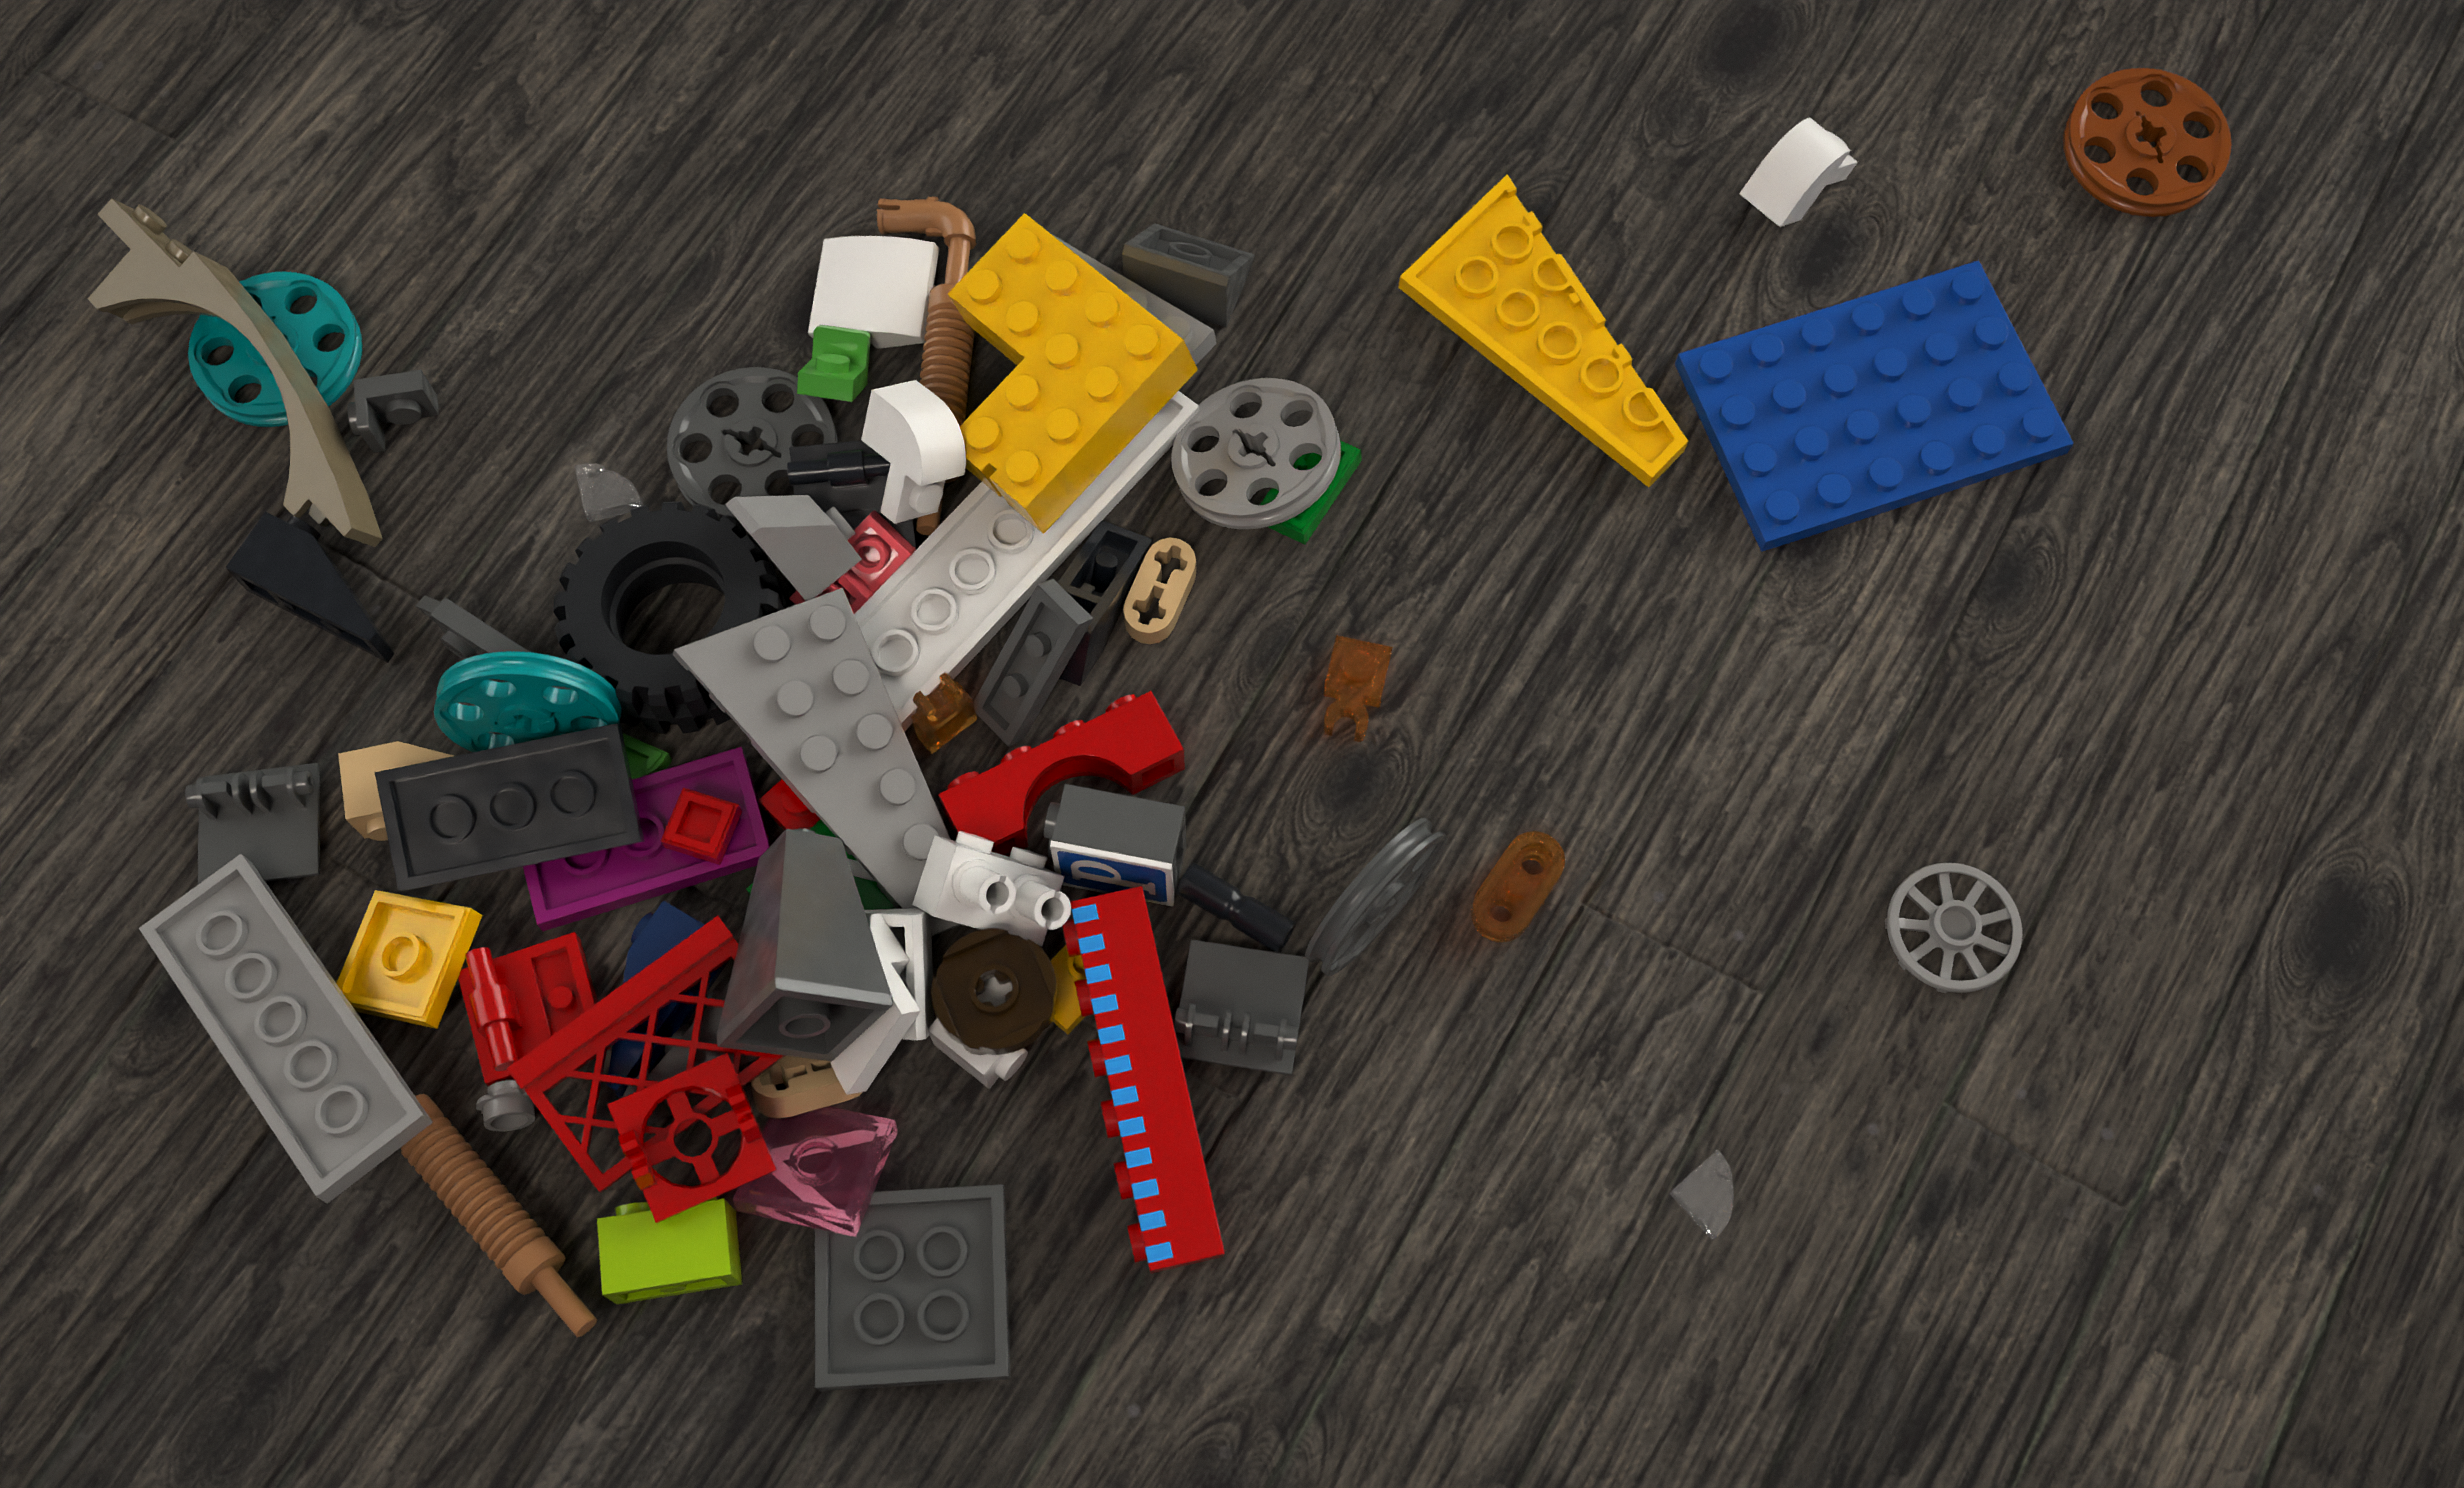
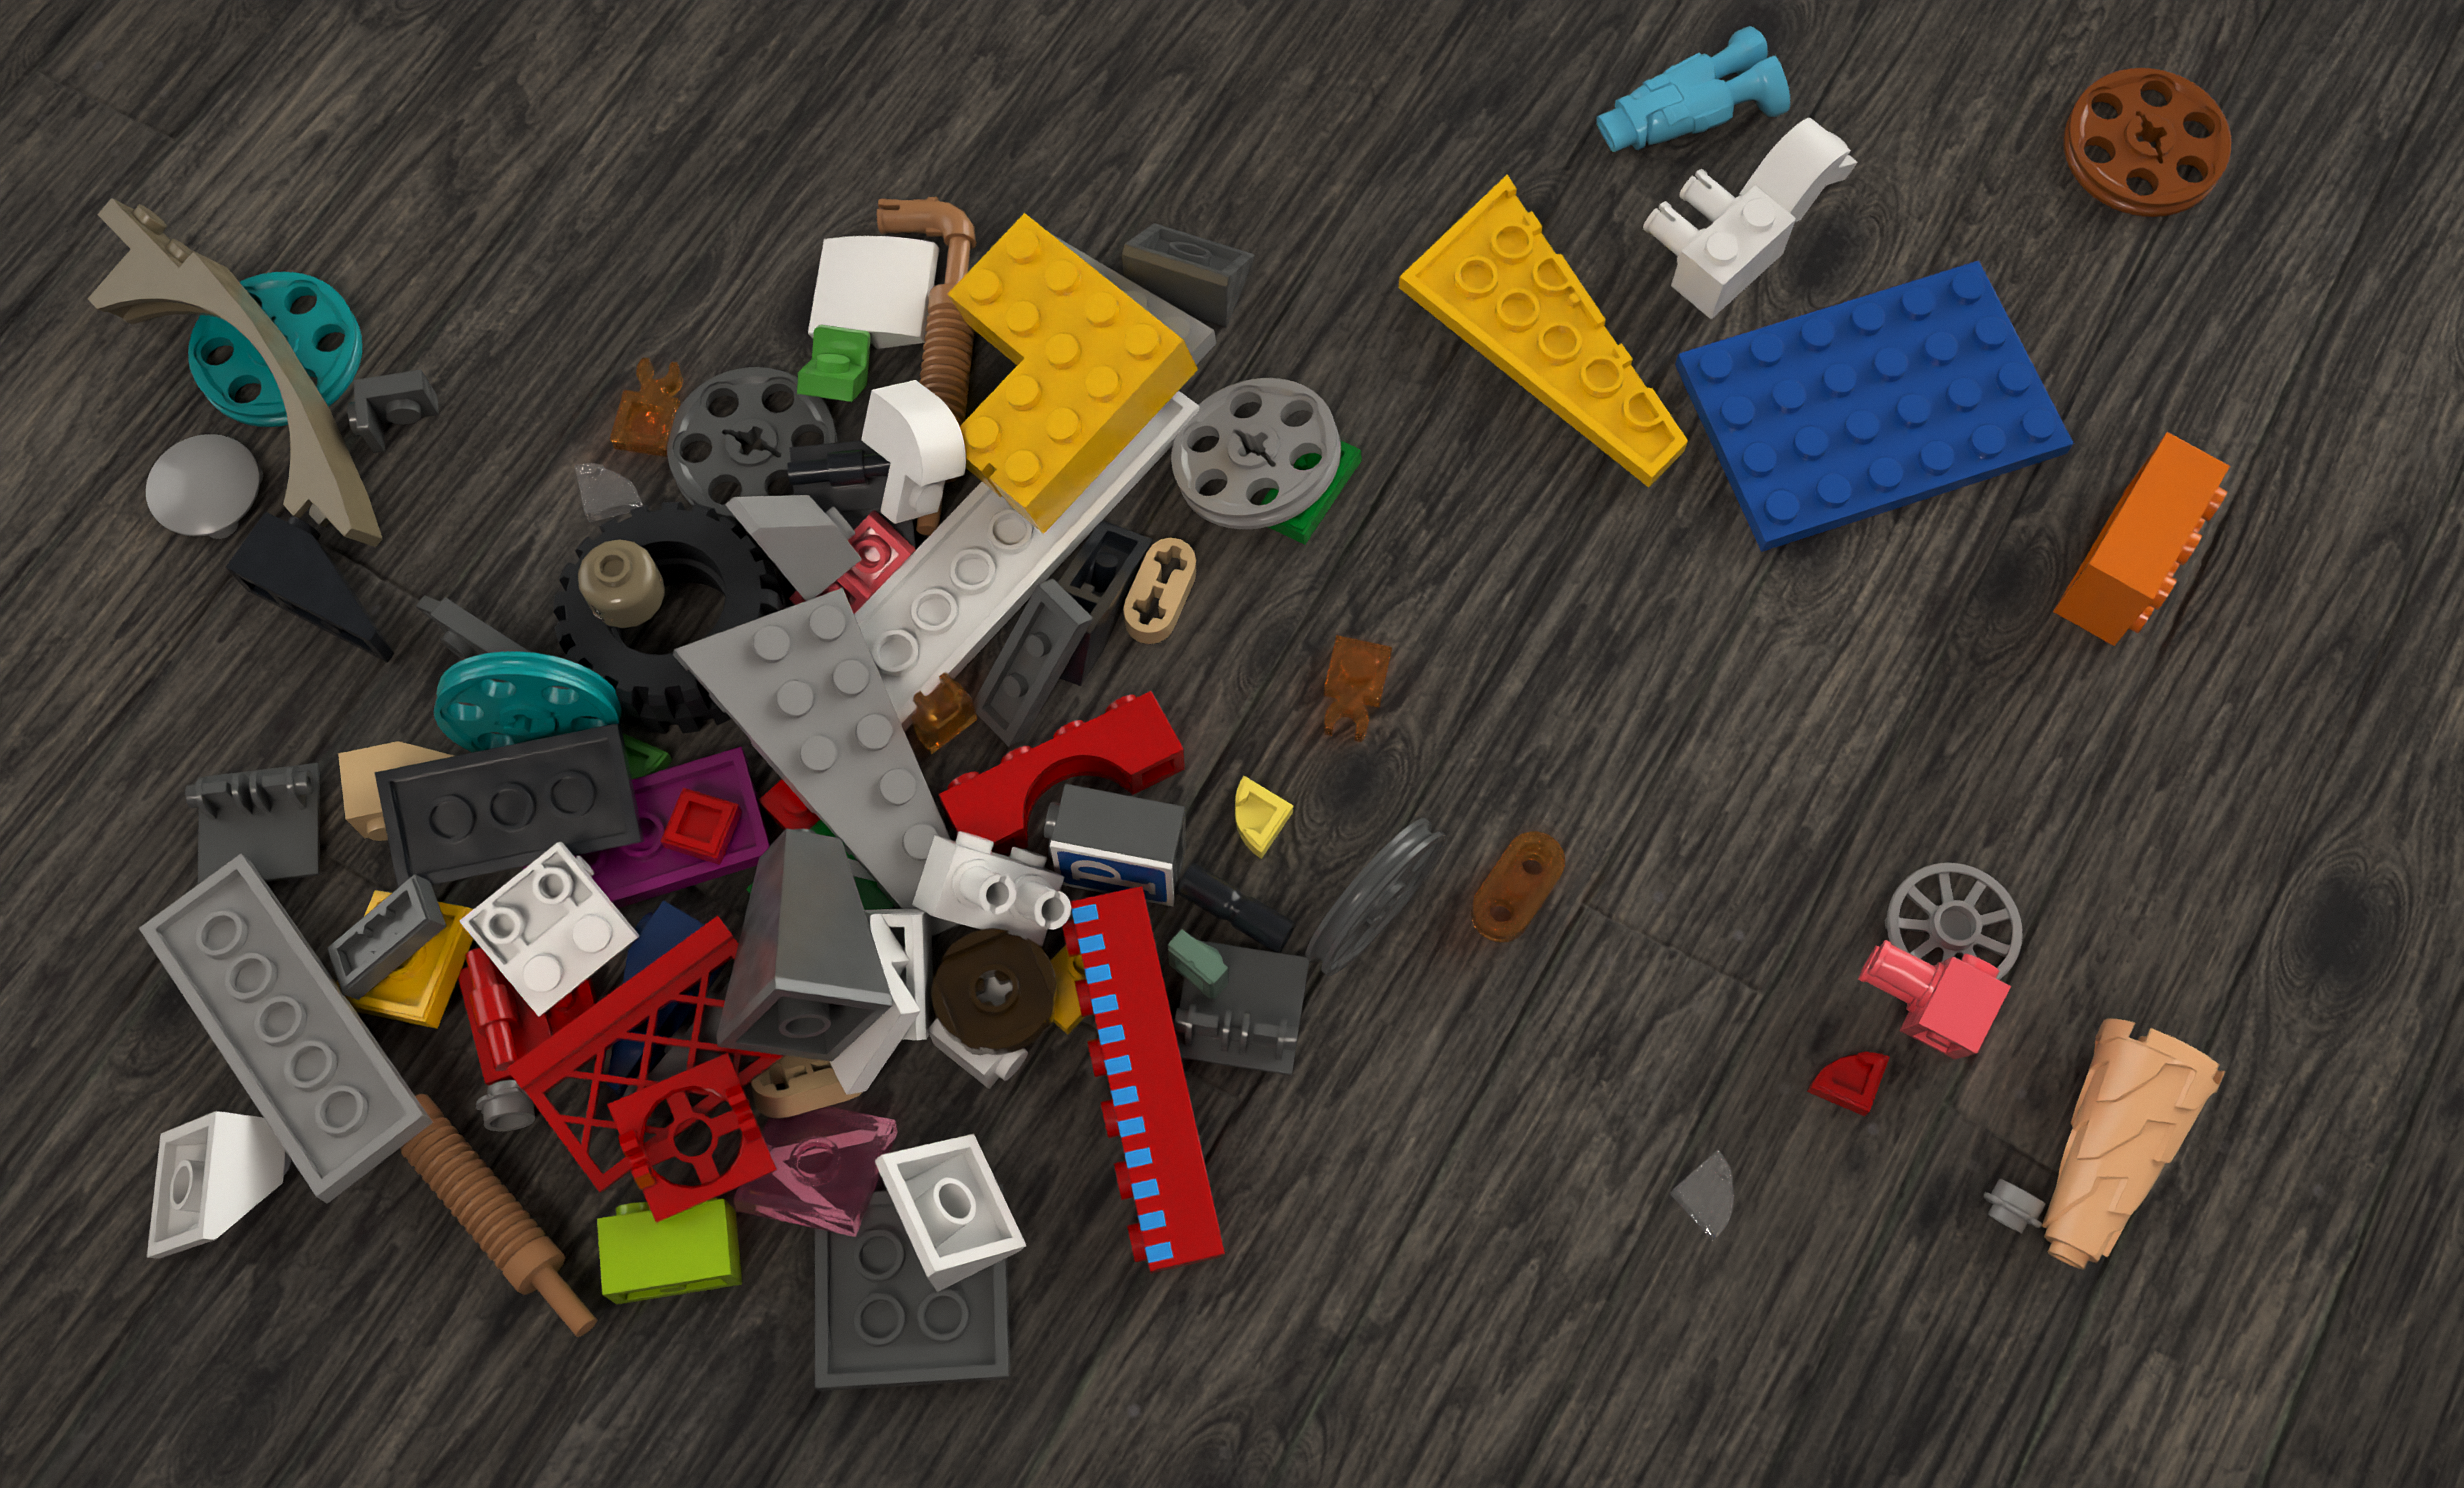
none -> light grey dish [146,434,263,539]
none -> white slope [147,1111,291,1259]
none -> dark grey plate [327,874,446,1000]
none -> white plate [459,842,640,1017]
none -> dark tan head [578,539,664,628]
none -> clear orange plate [610,357,683,457]
none -> white slope [875,1134,1026,1292]
none -> sand green tile [1168,929,1228,1000]
none -> light yellow tile [1235,776,1293,859]
none -> medium azure piece [1596,26,1790,152]
none -> white brick [1643,169,1796,319]
none -> red tile [1807,1052,1890,1117]
none -> coral brick [1858,940,2011,1059]
none -> light grey plate [1983,1179,2046,1234]
none -> light nougat cone [2042,1018,2225,1270]
none -> orange piece [2053,432,2230,646]

